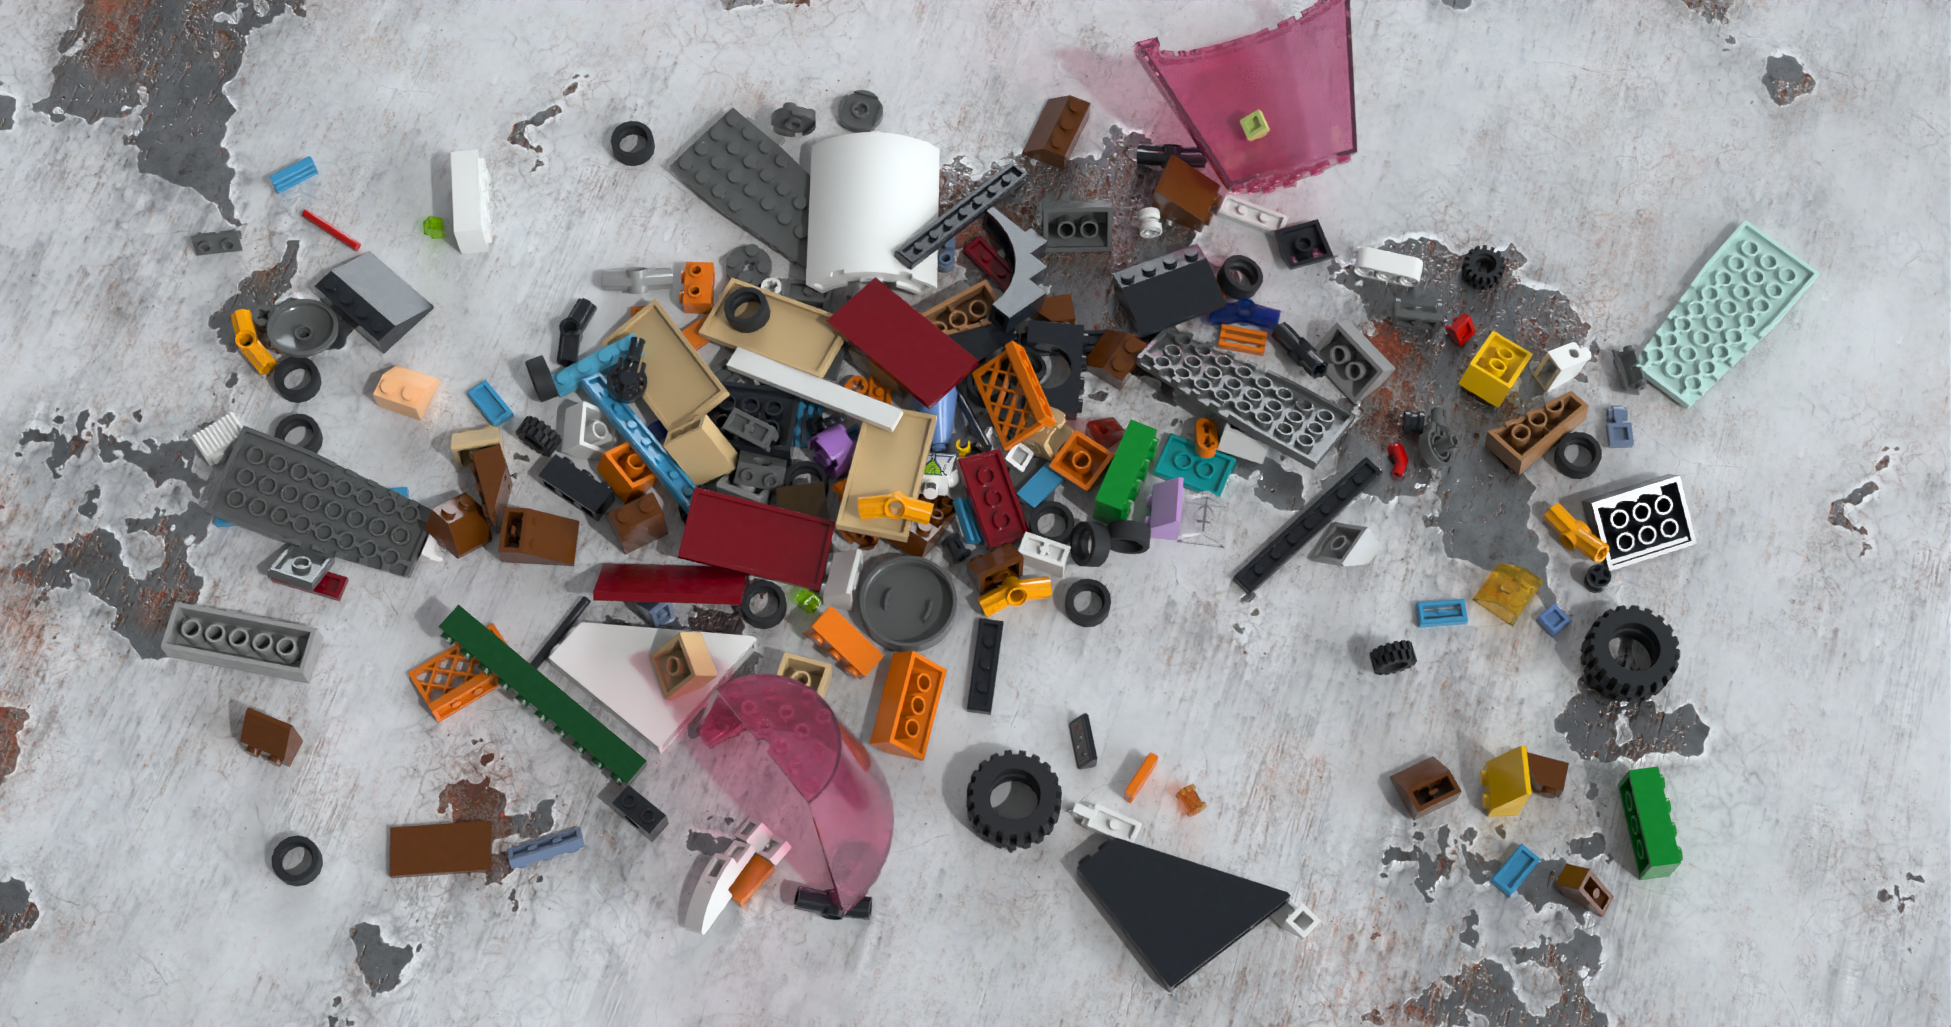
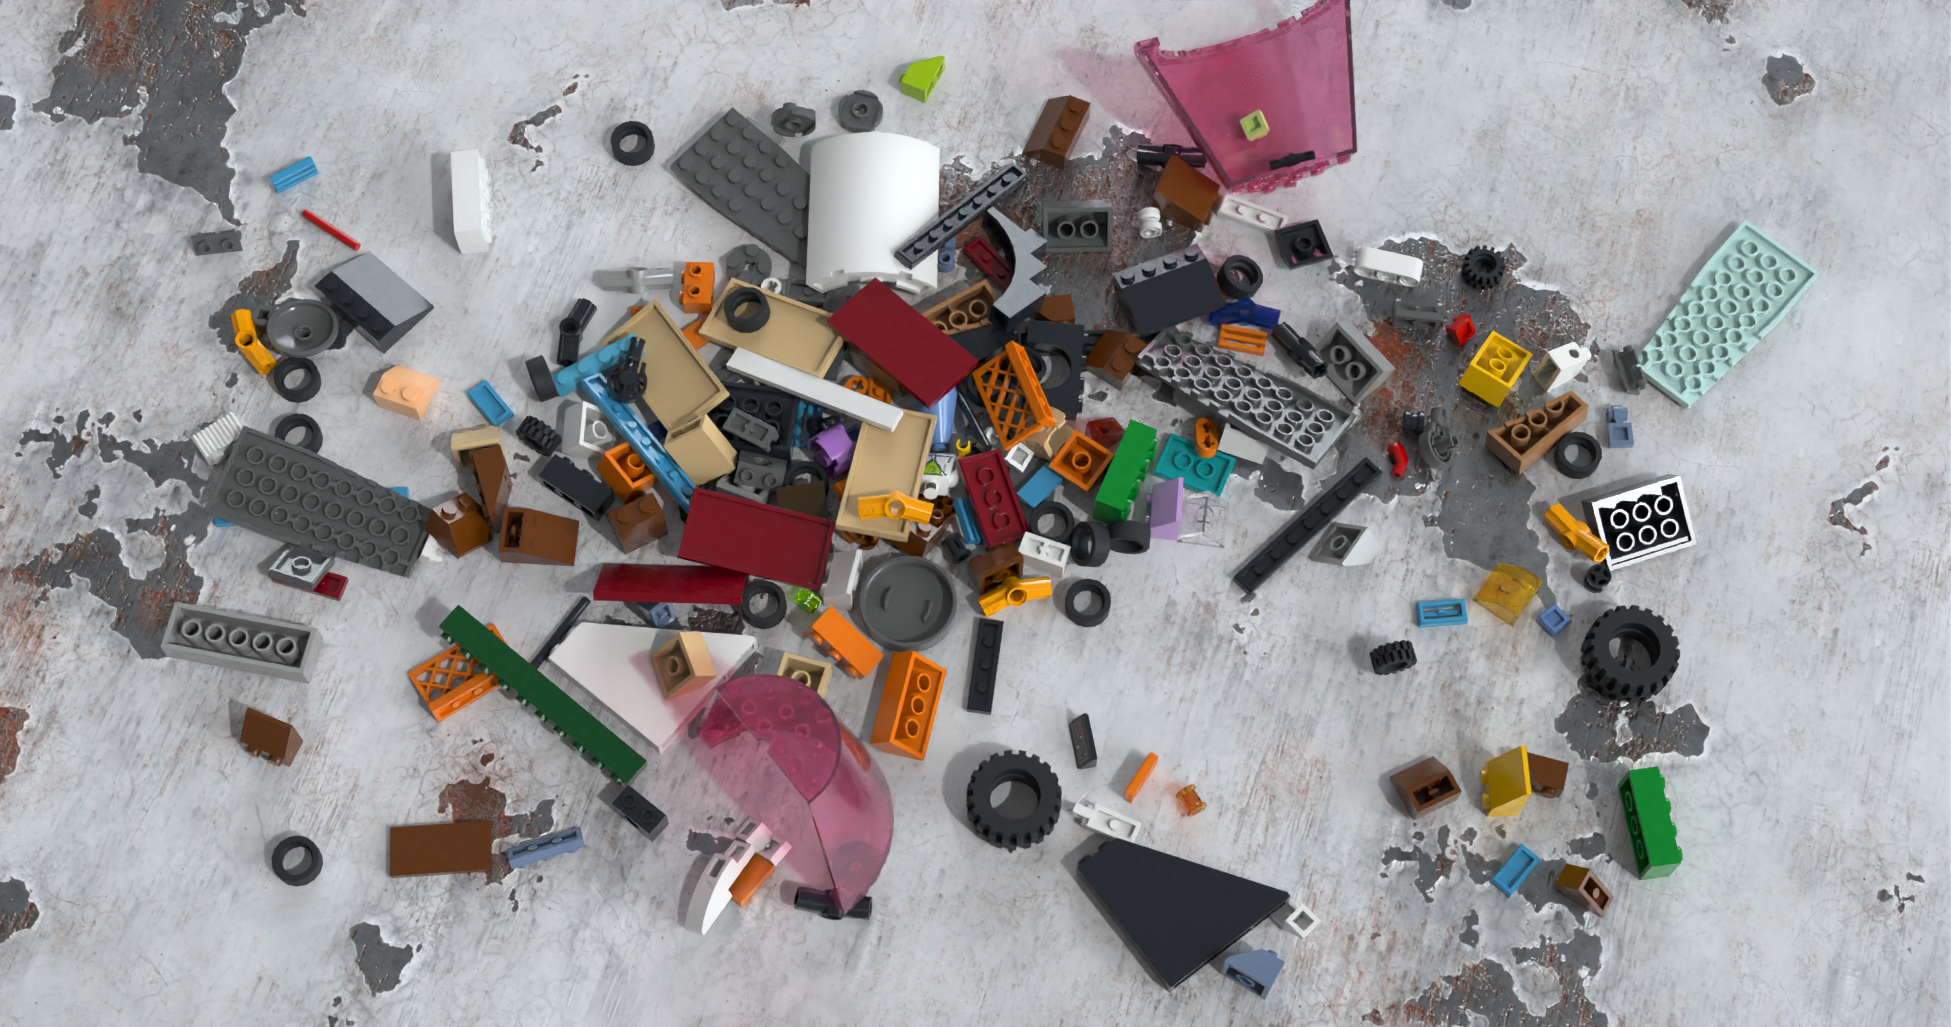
clear neon green piece [423,216,446,239] -> none
none -> lime slope [899,55,945,103]
none -> sand blue slope [1220,949,1285,1000]
none -> black pin [1269,149,1317,174]

